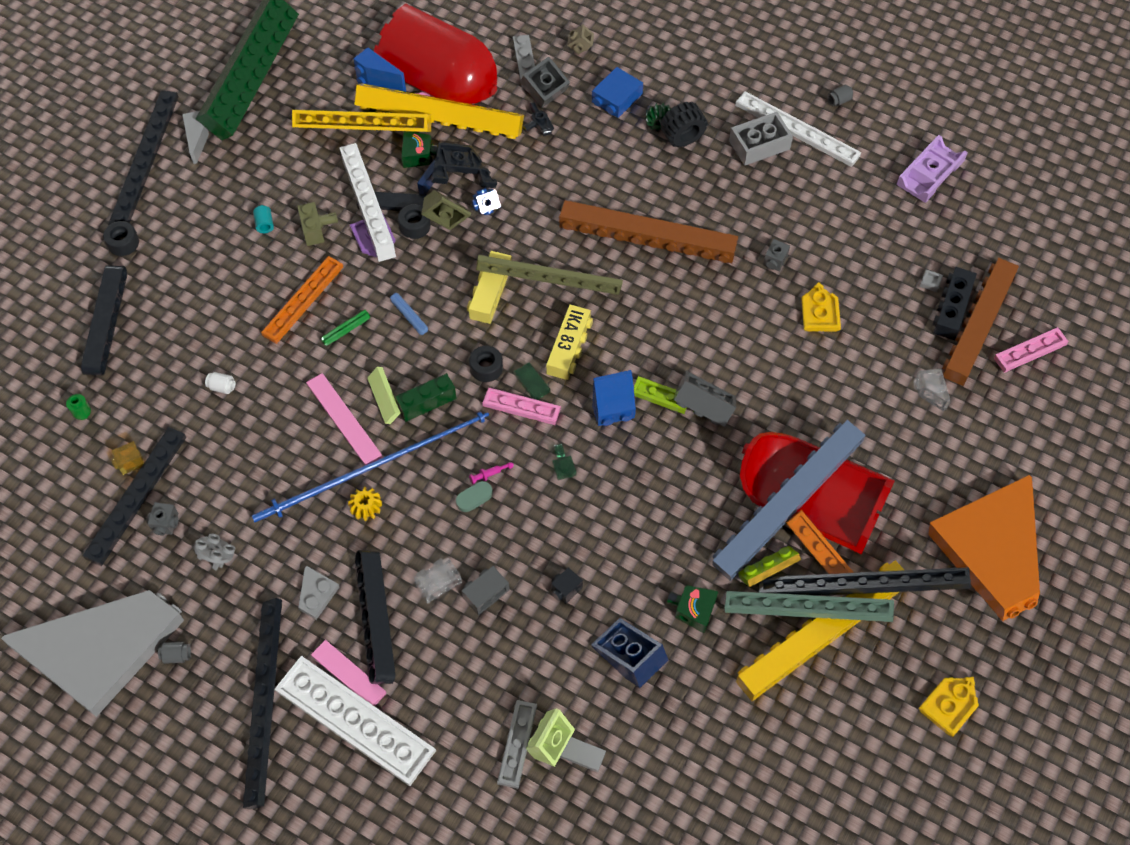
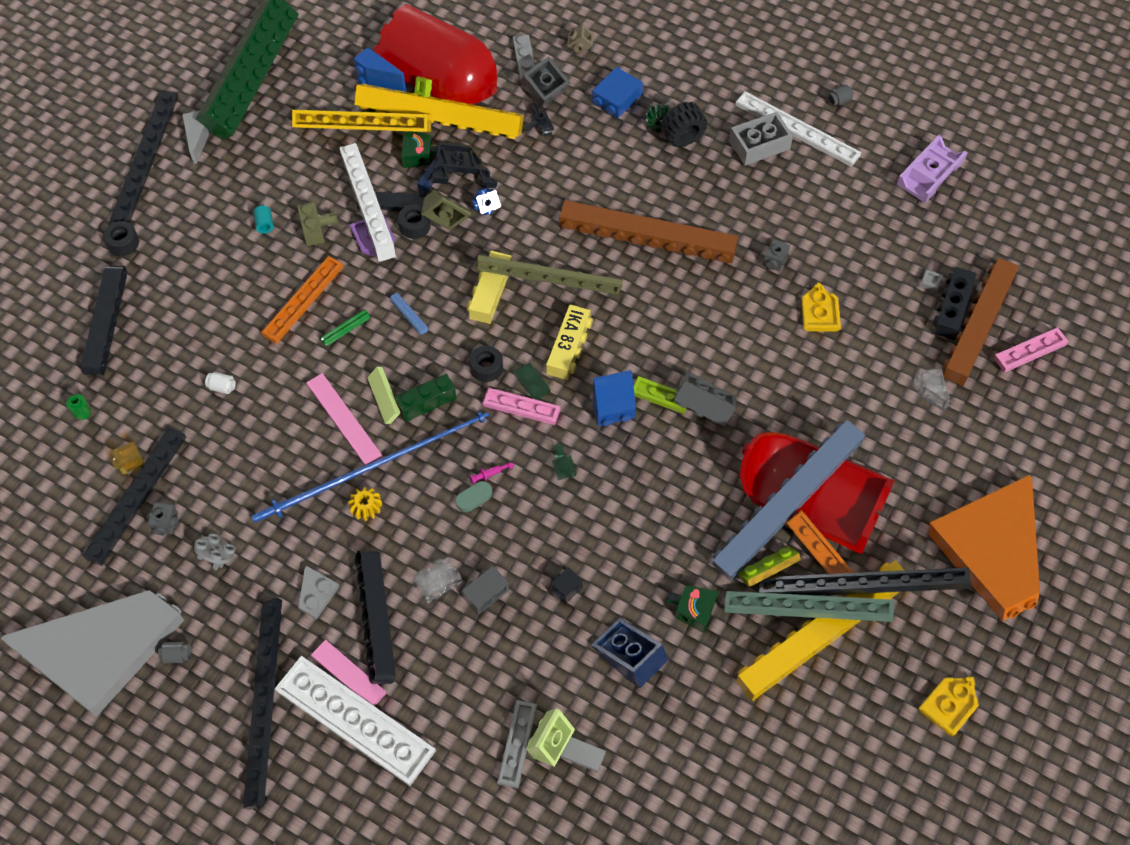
none -> lime plate [415,76,432,97]

